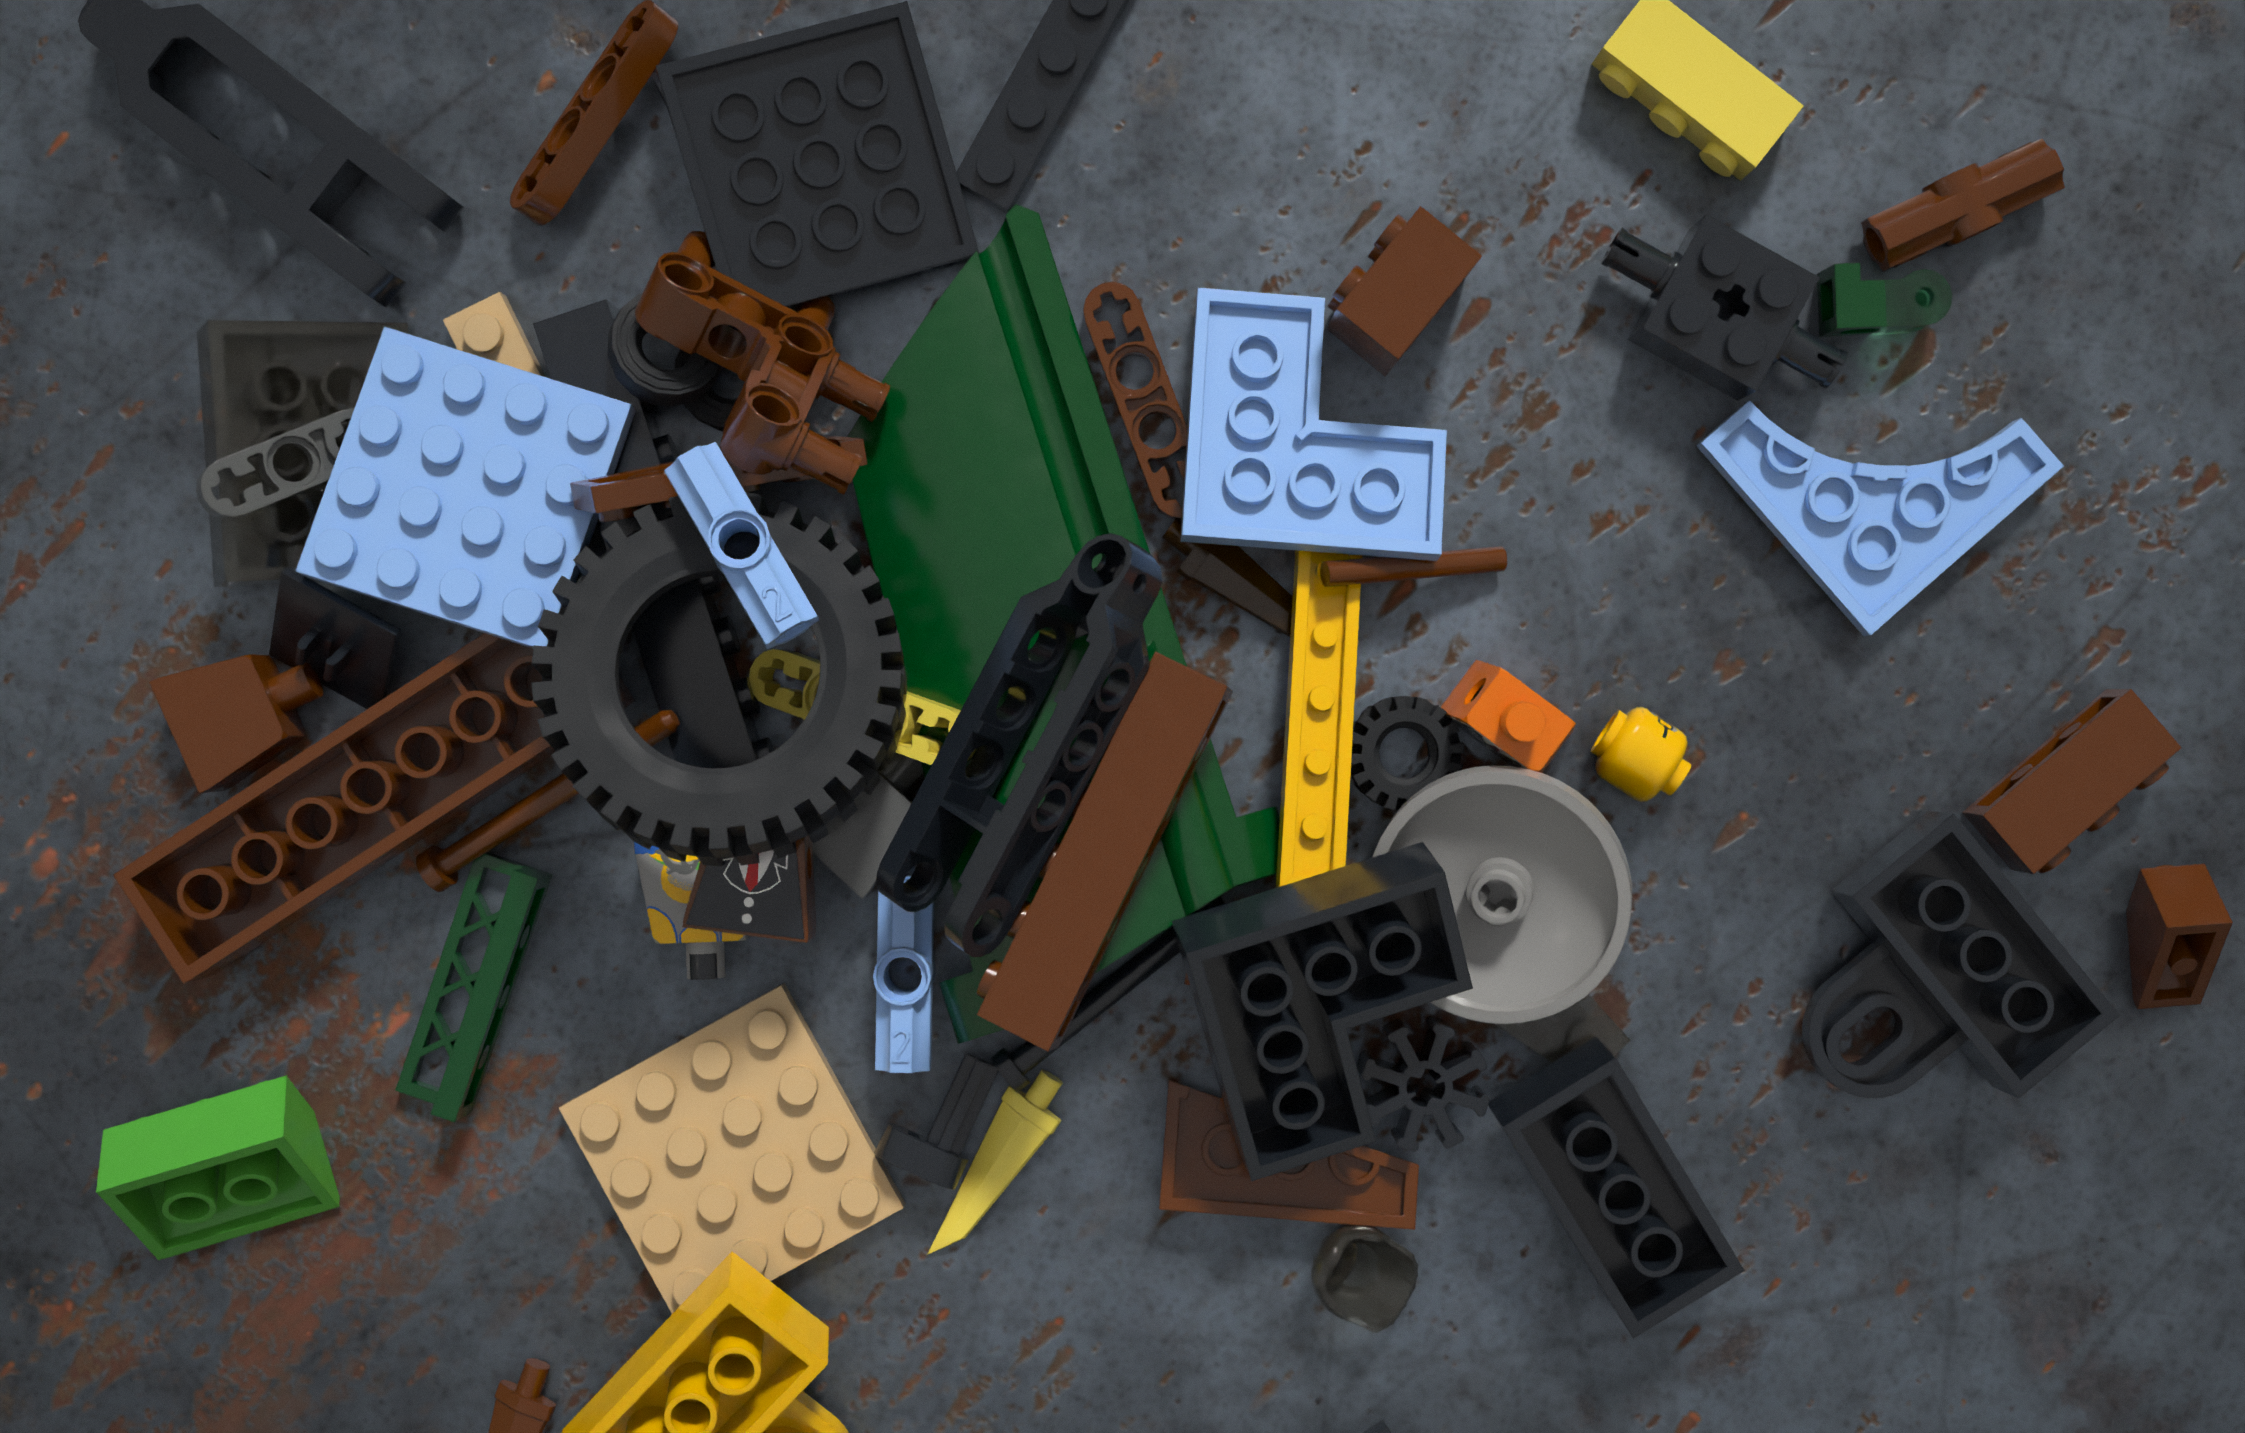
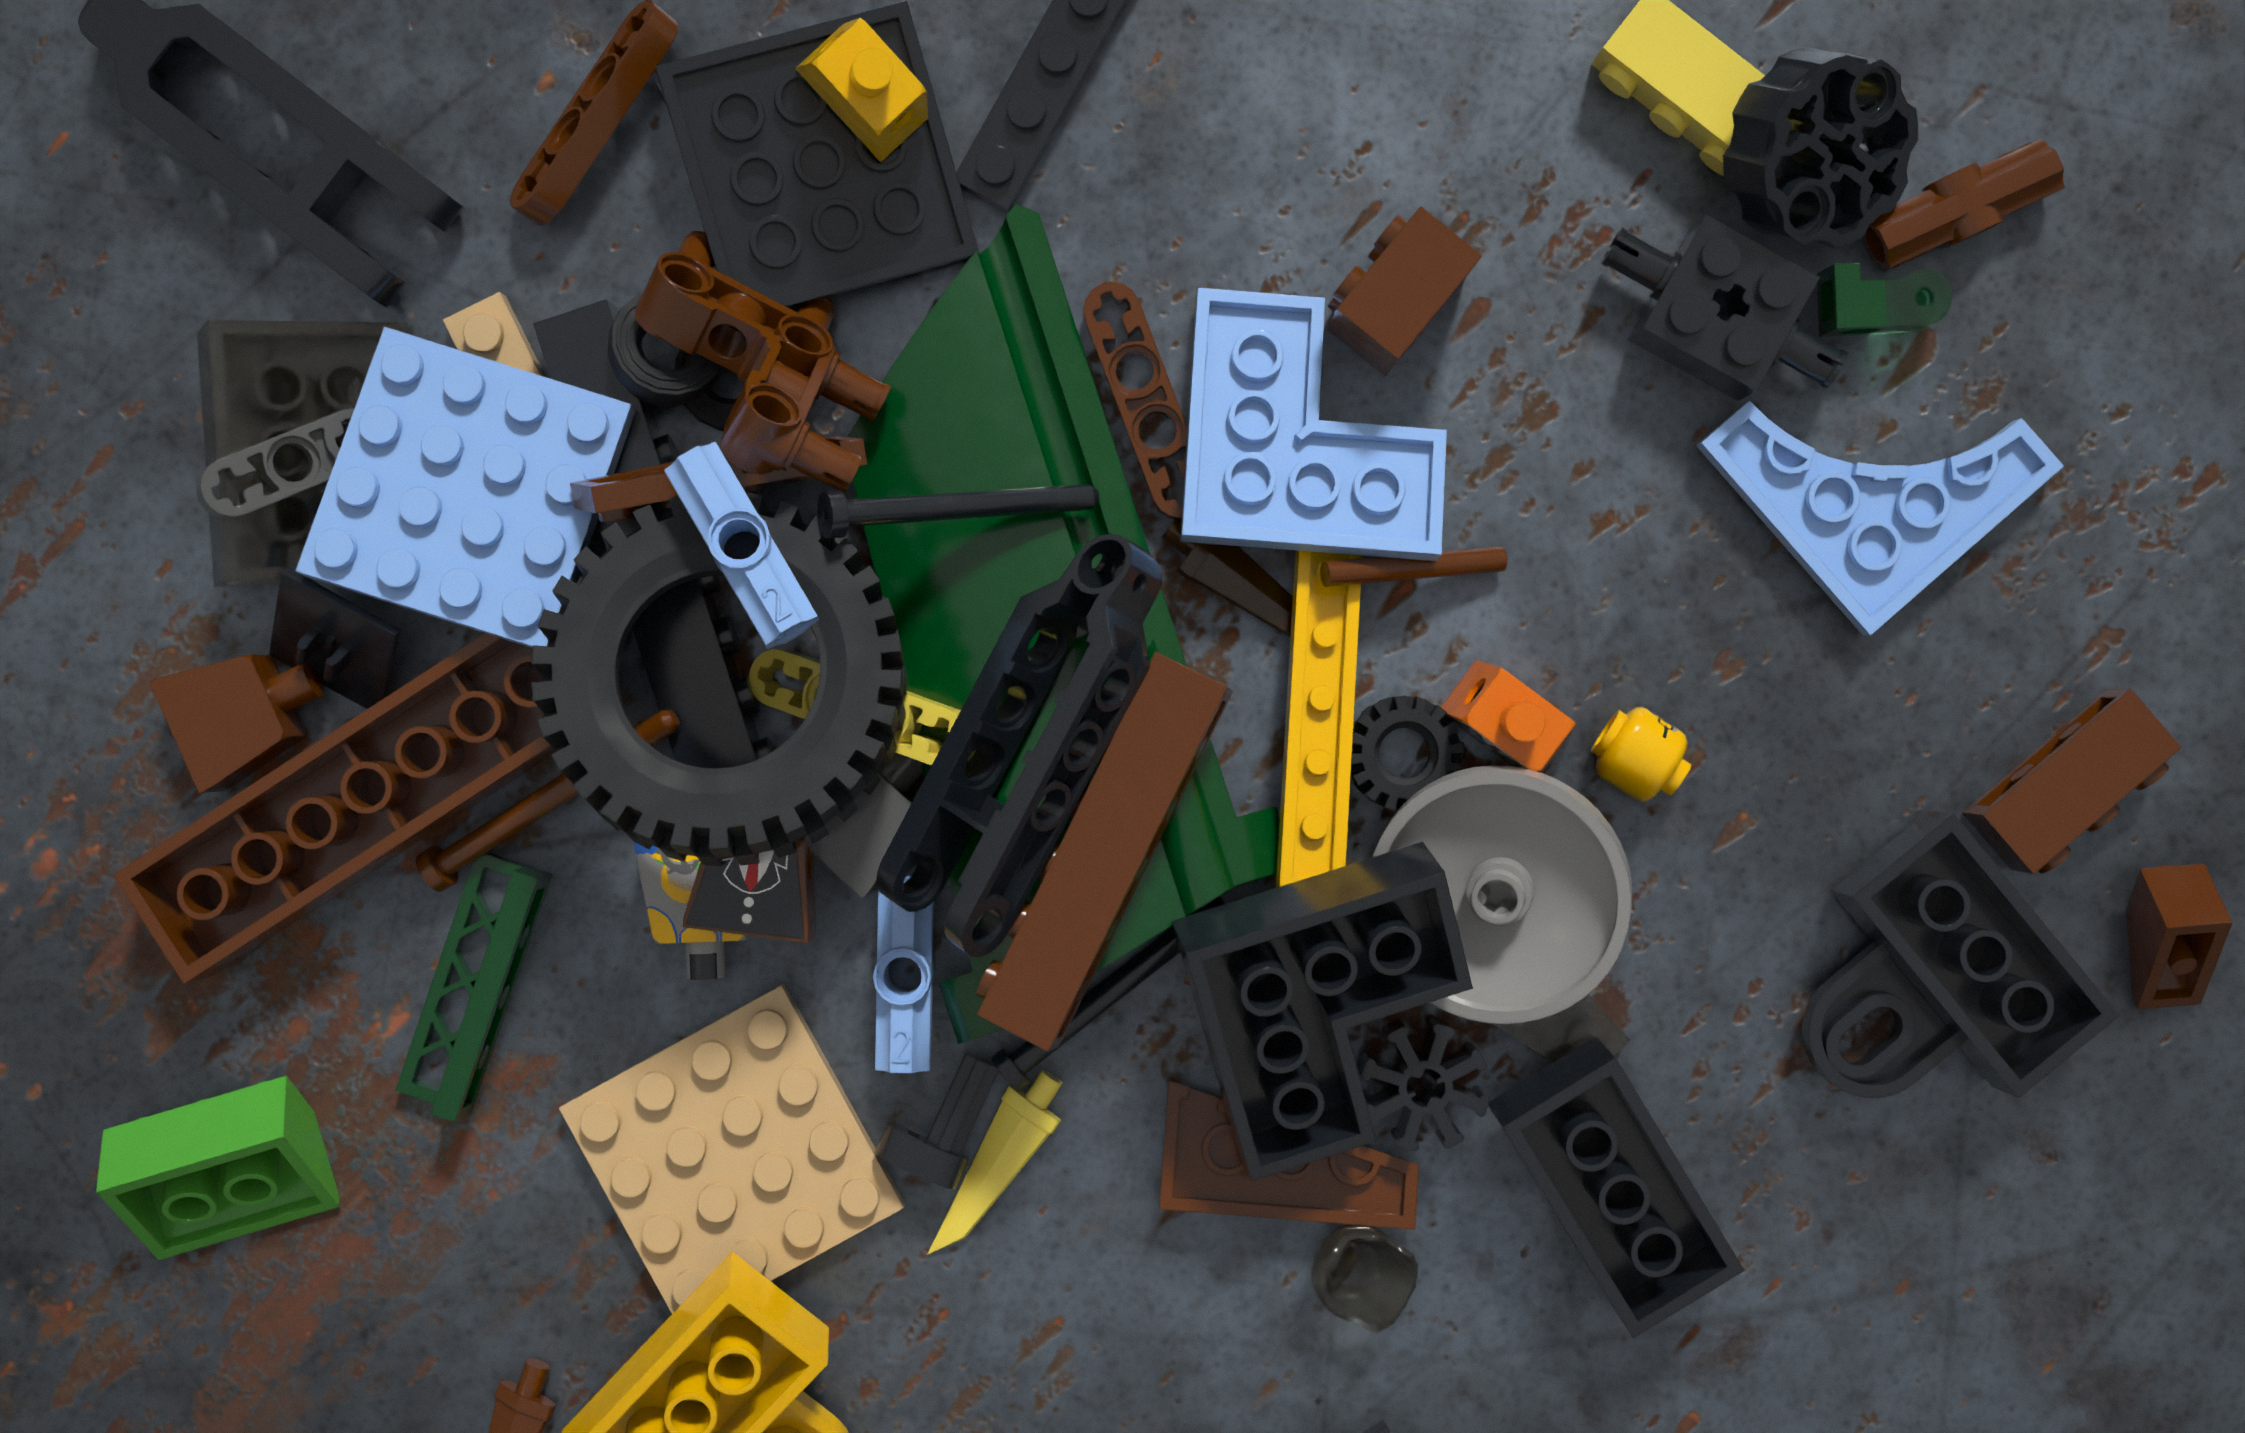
none -> yellow torso [796,18,929,162]
none -> black bar [817,484,1100,539]
none -> black connector [1723,47,1918,248]

